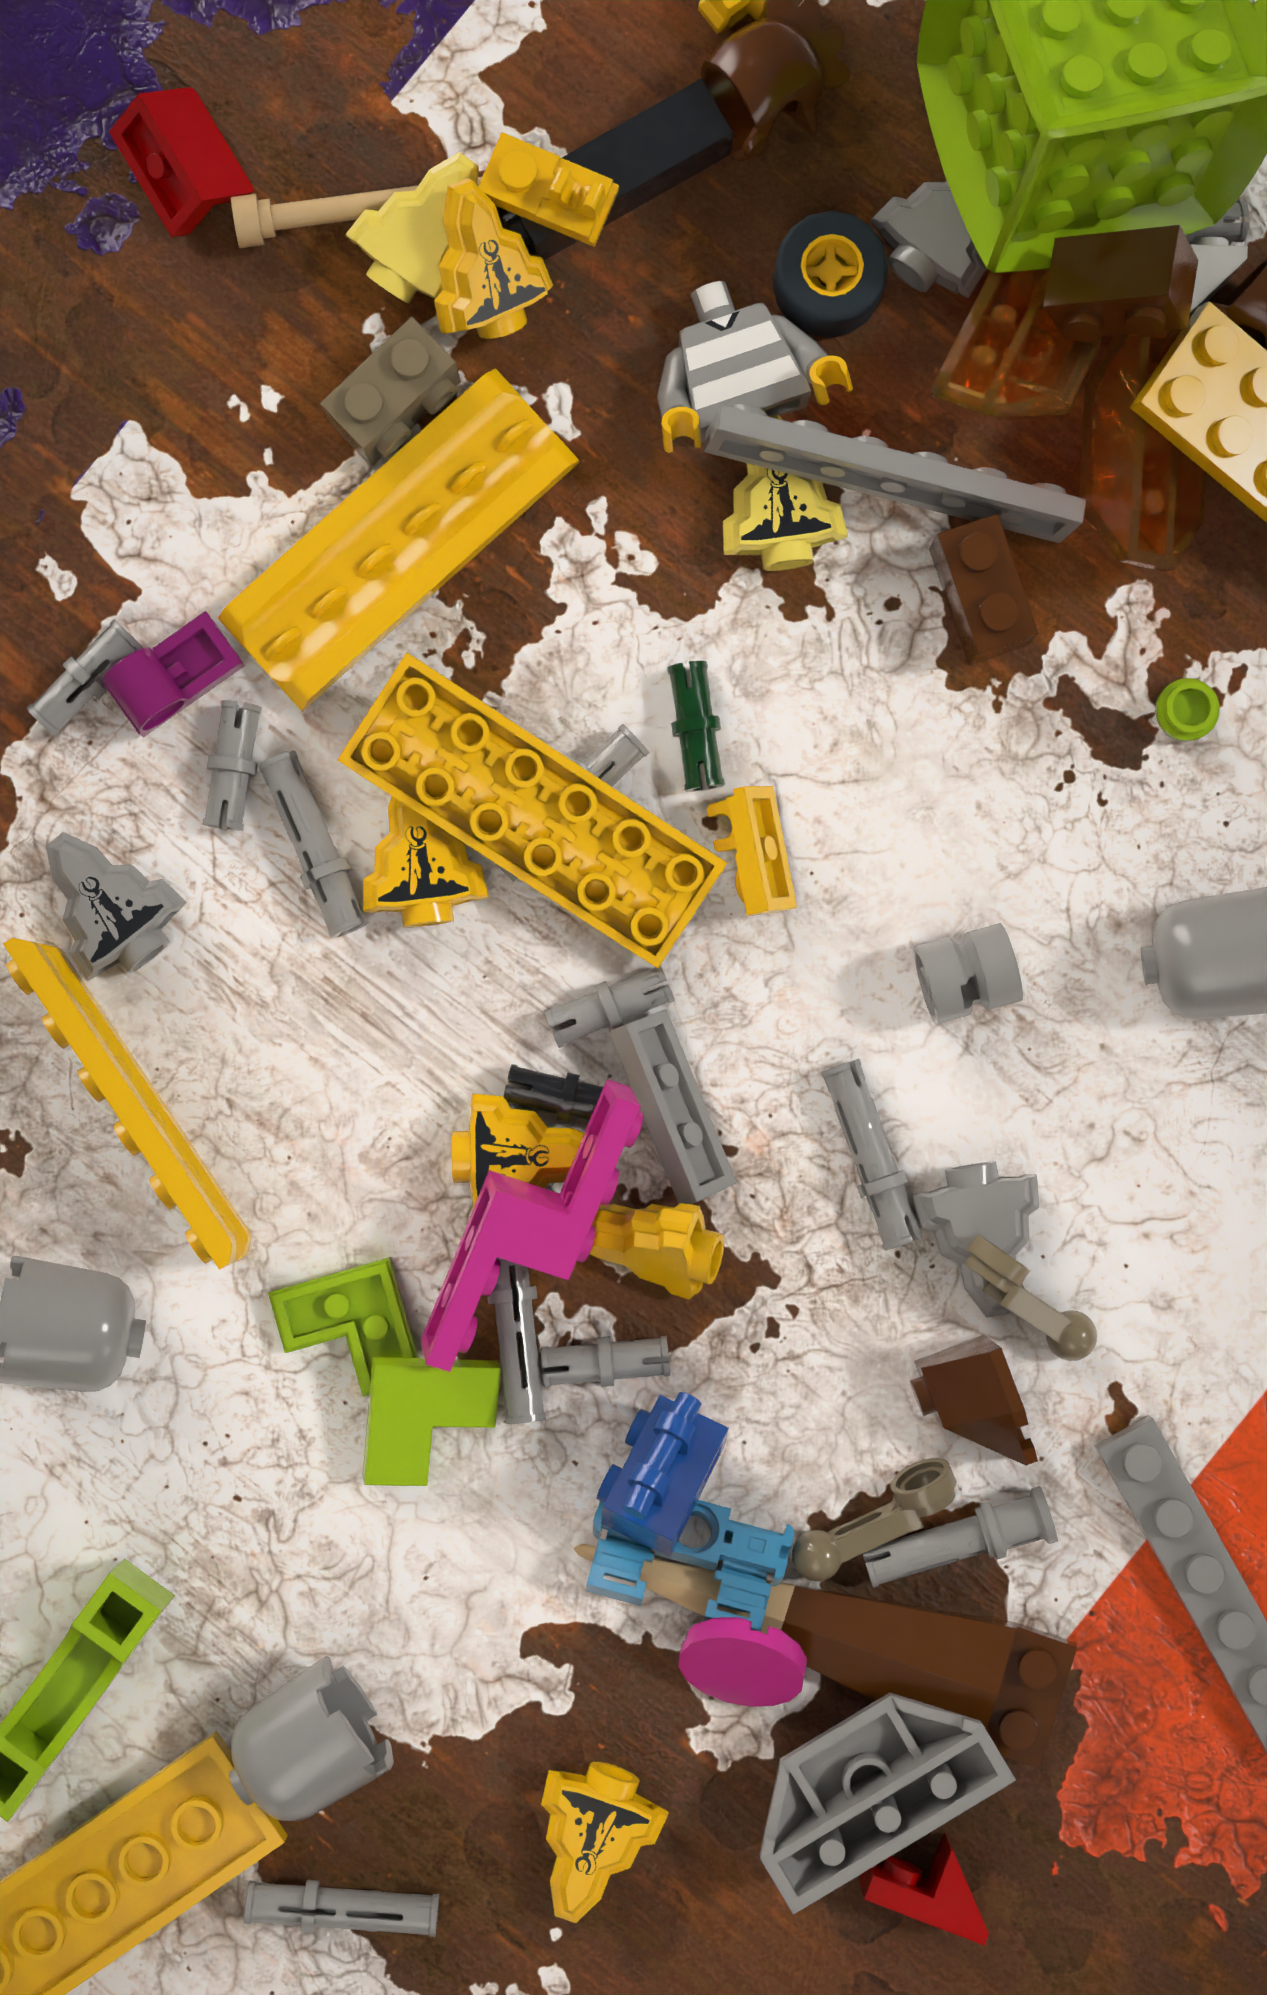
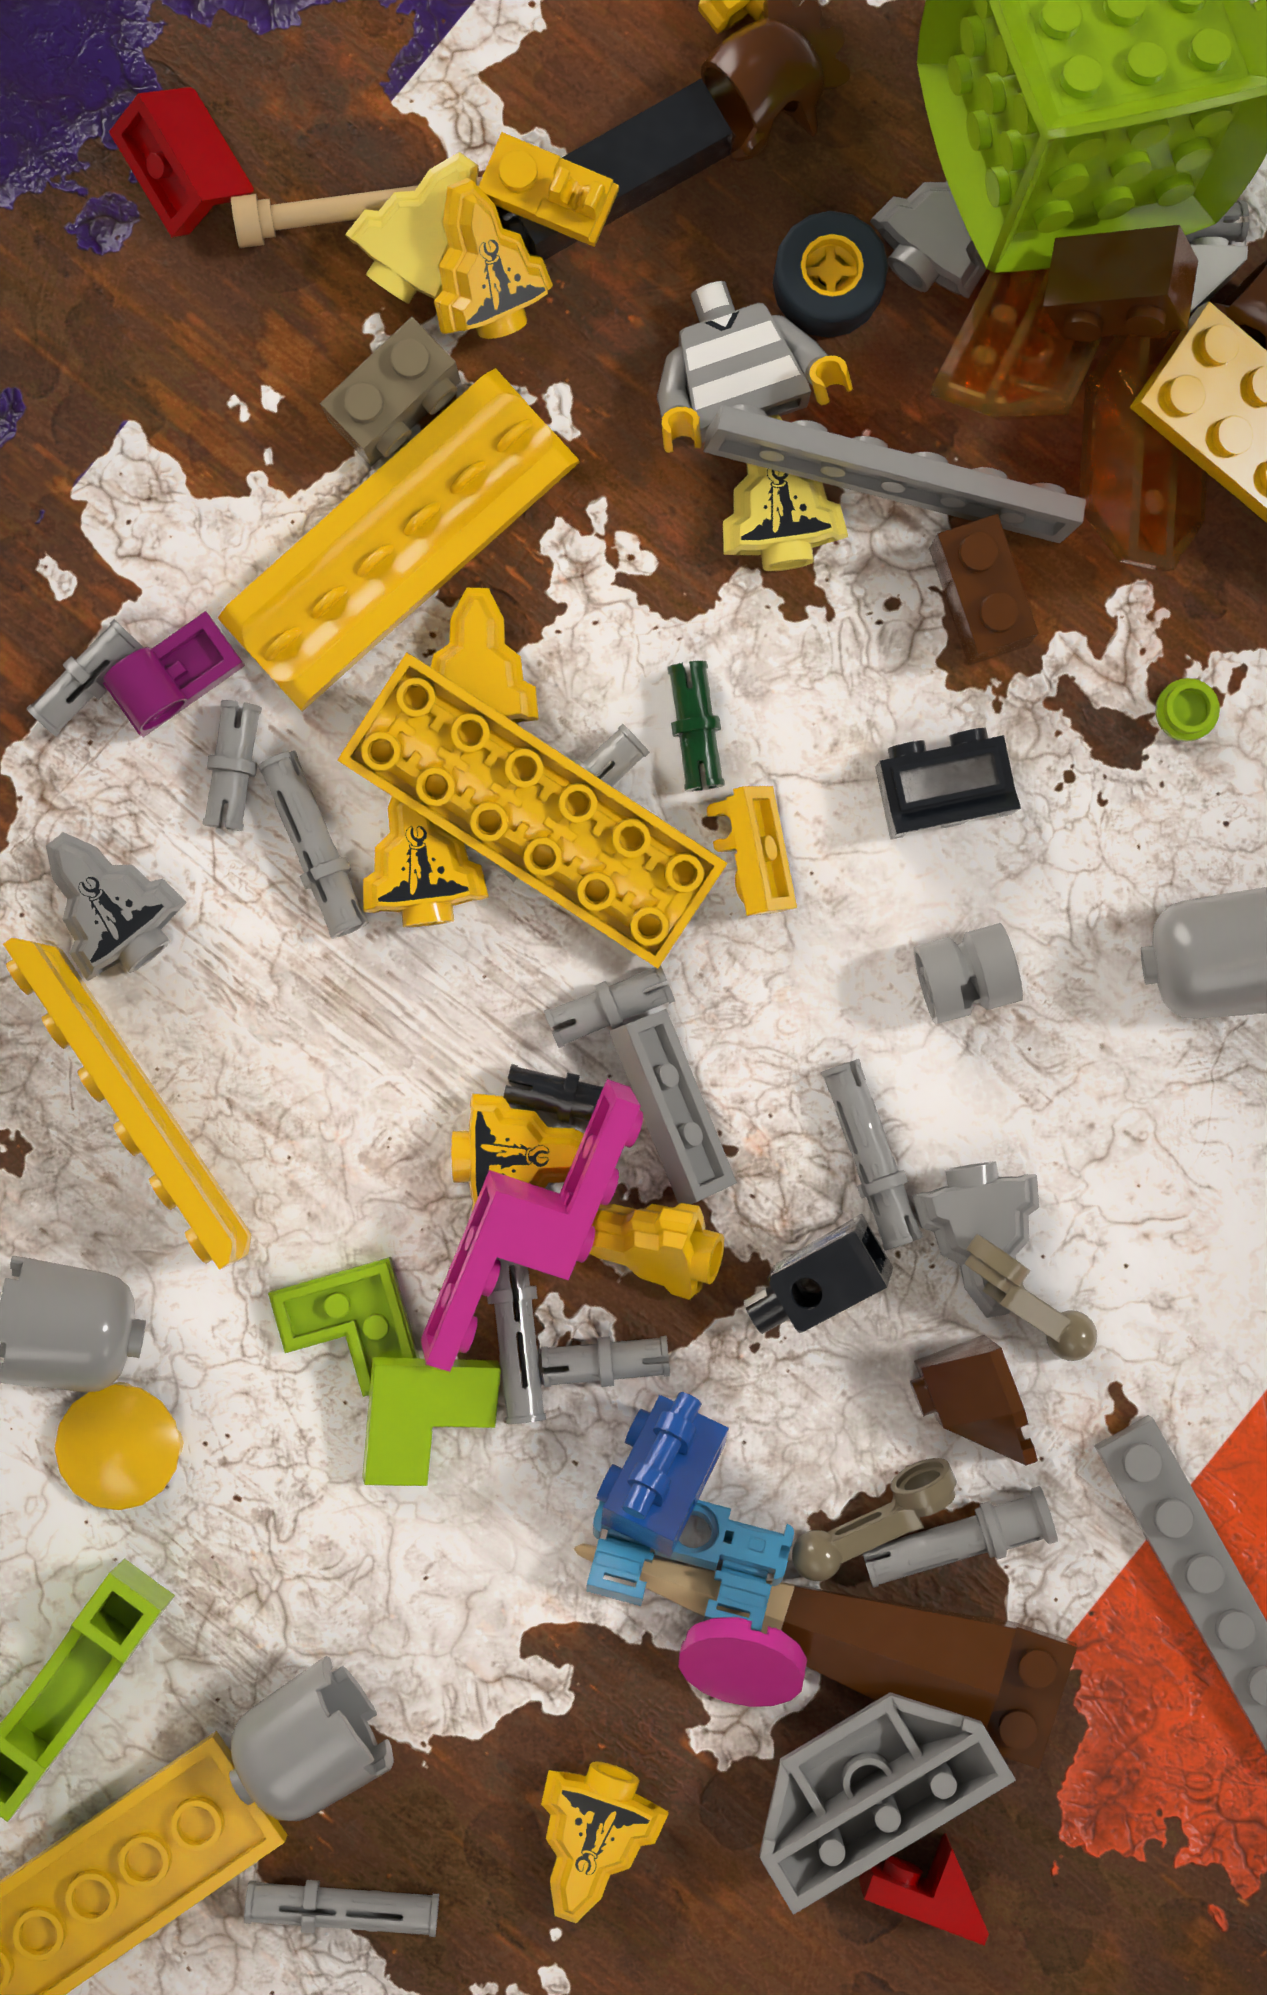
none -> yellow dish [54,1382,184,1511]
none -> yellow rock [431,588,539,723]
none -> black torso [744,1214,893,1334]
none -> black window [875,728,1021,840]

